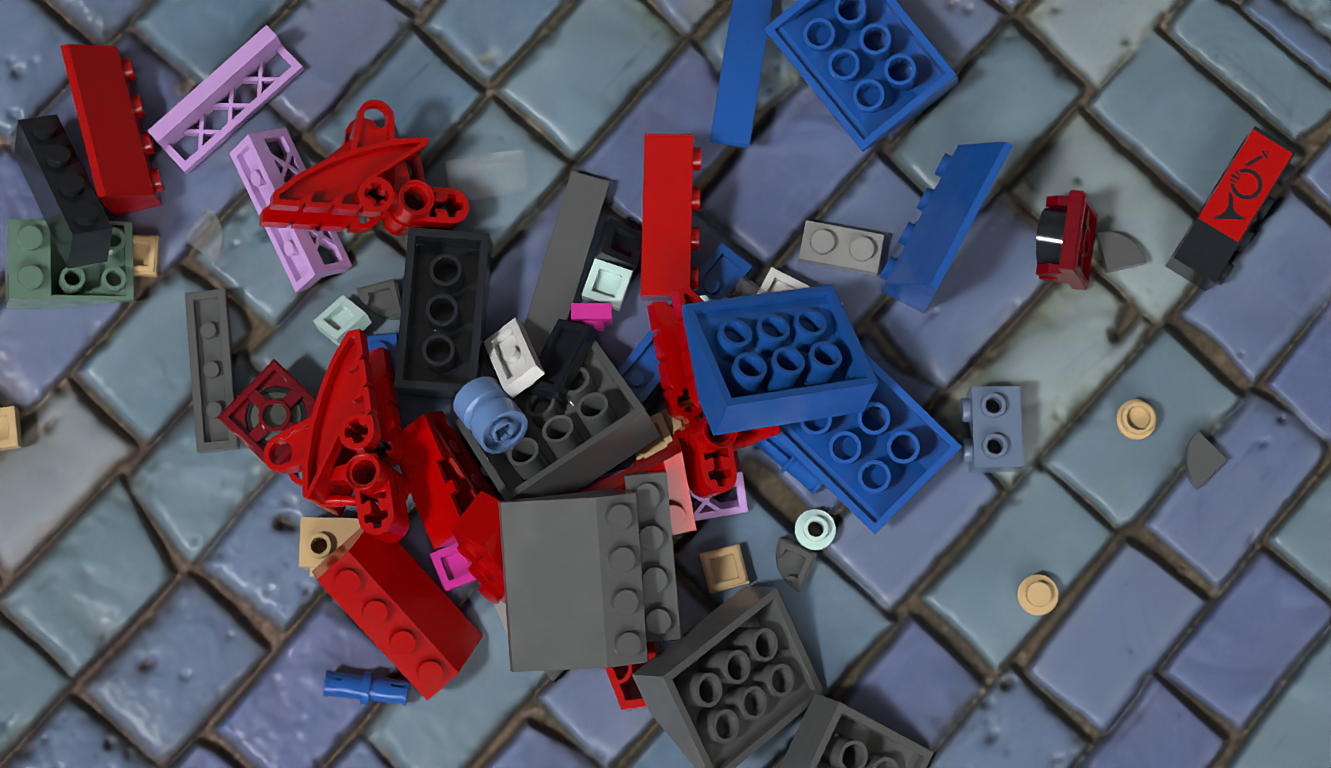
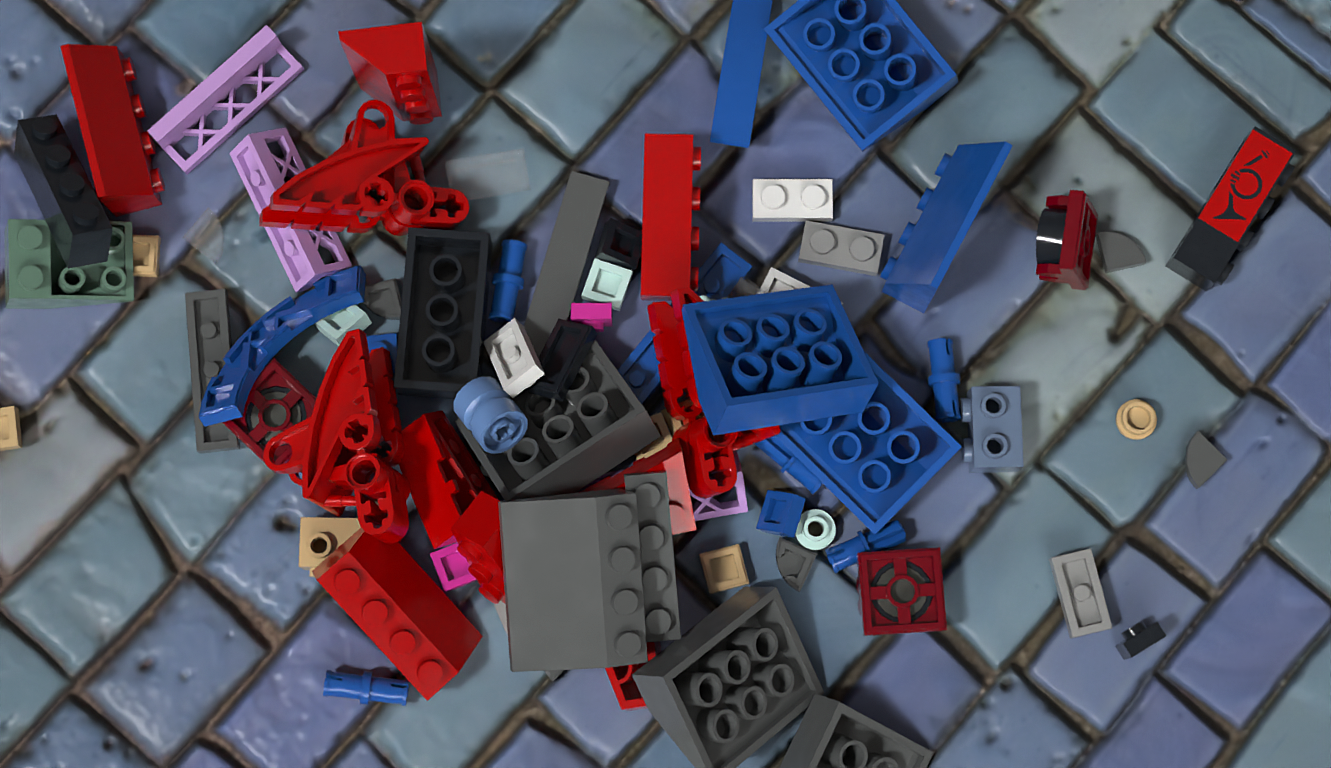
tan plate [1017,574,1058,616] -> none
none -> blue tile [198,265,366,427]
none -> red slope [338,22,442,125]
none -> blue pin [489,239,528,324]
none -> white plate [752,179,833,222]
none -> blue plate [756,490,806,538]
none -> blue axle [824,520,907,574]
none -> dark red piece [856,547,947,636]
none -> blue pin [927,338,962,423]
none -> light grey plate [1049,548,1112,639]
none -> black plate [1115,621,1166,660]

